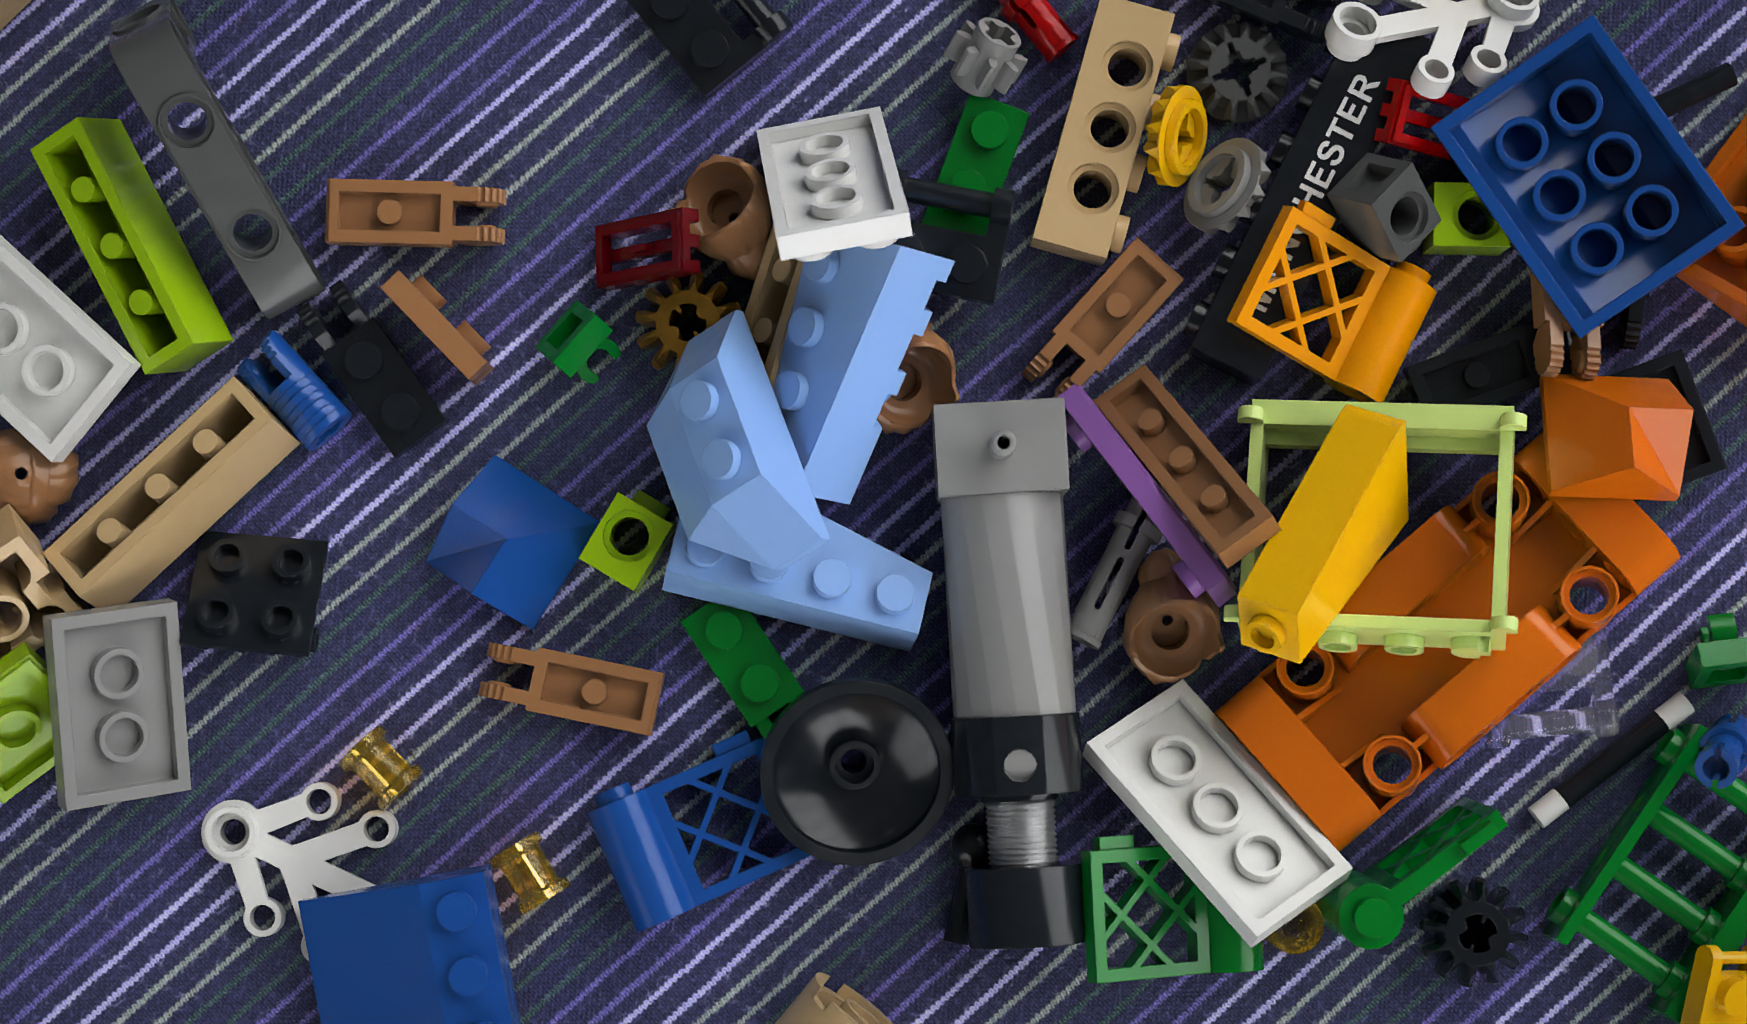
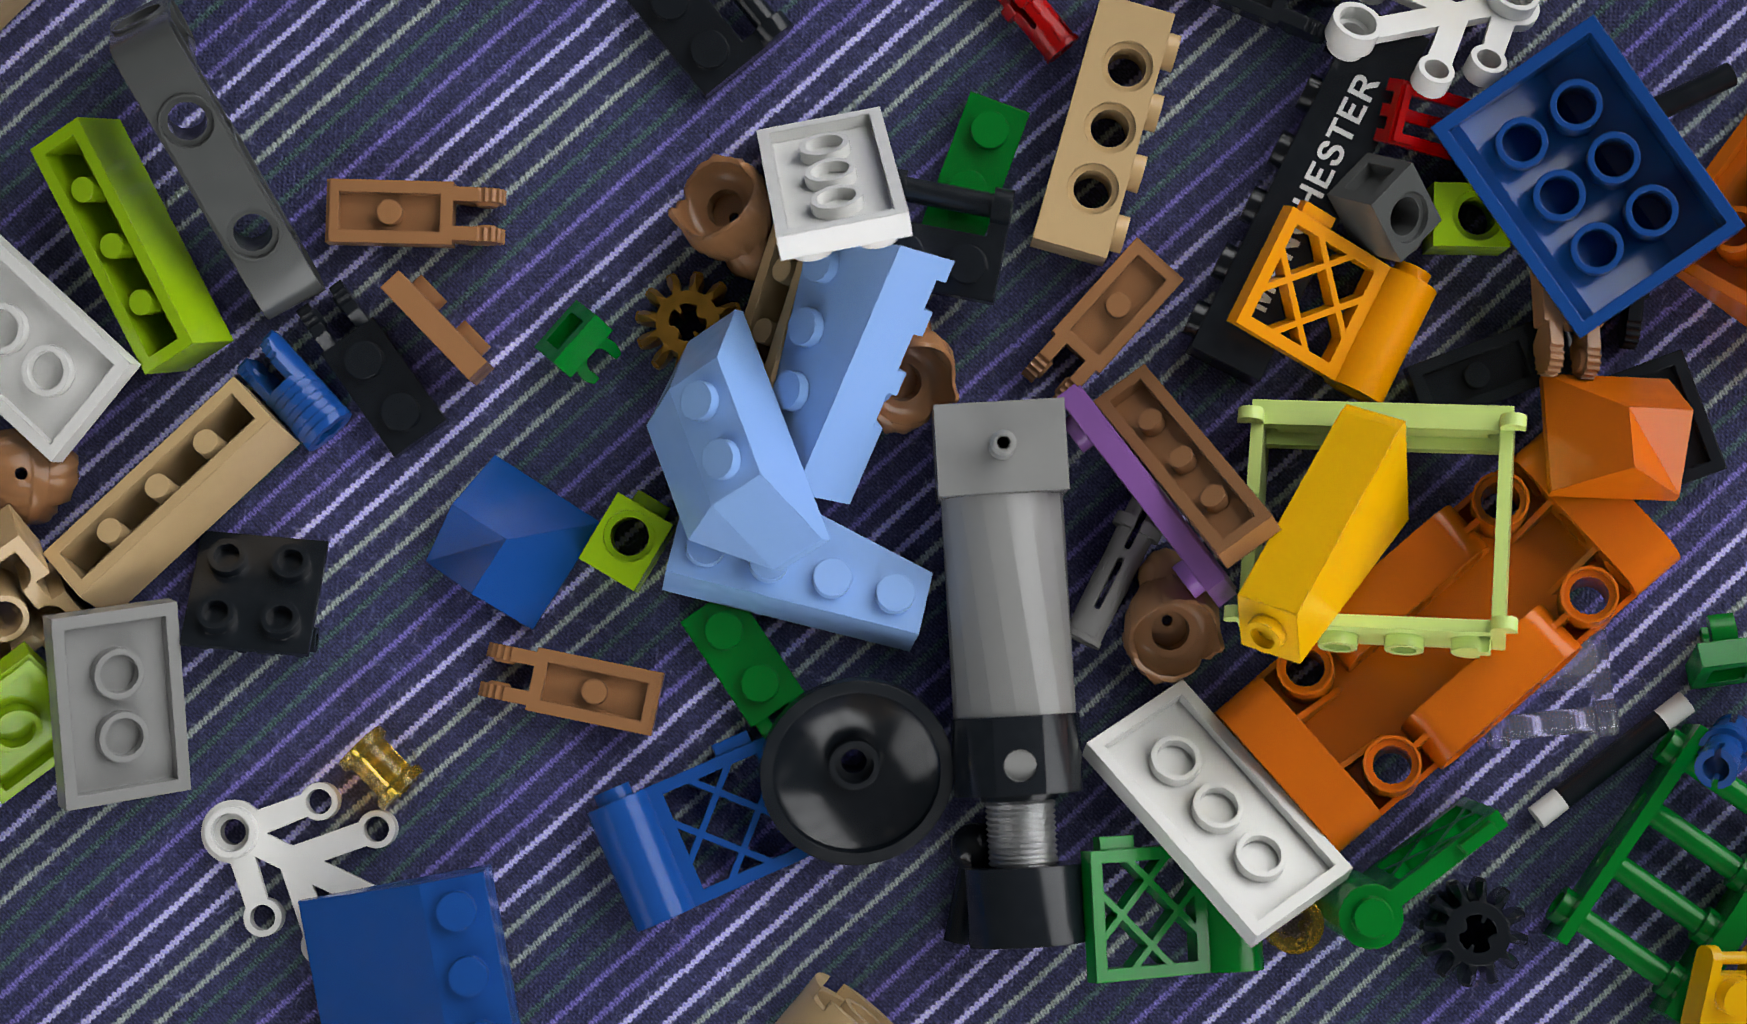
clear yellow bush [489,830,571,915] -> none
dark red tile [595,207,700,290] -> none
light grey gear [944,17,1028,97] -> none
yellow gear [1143,85,1208,187] -> none
light grey gear [1184,138,1271,236] -> none
dark grey gear [1187,21,1288,123] -> none

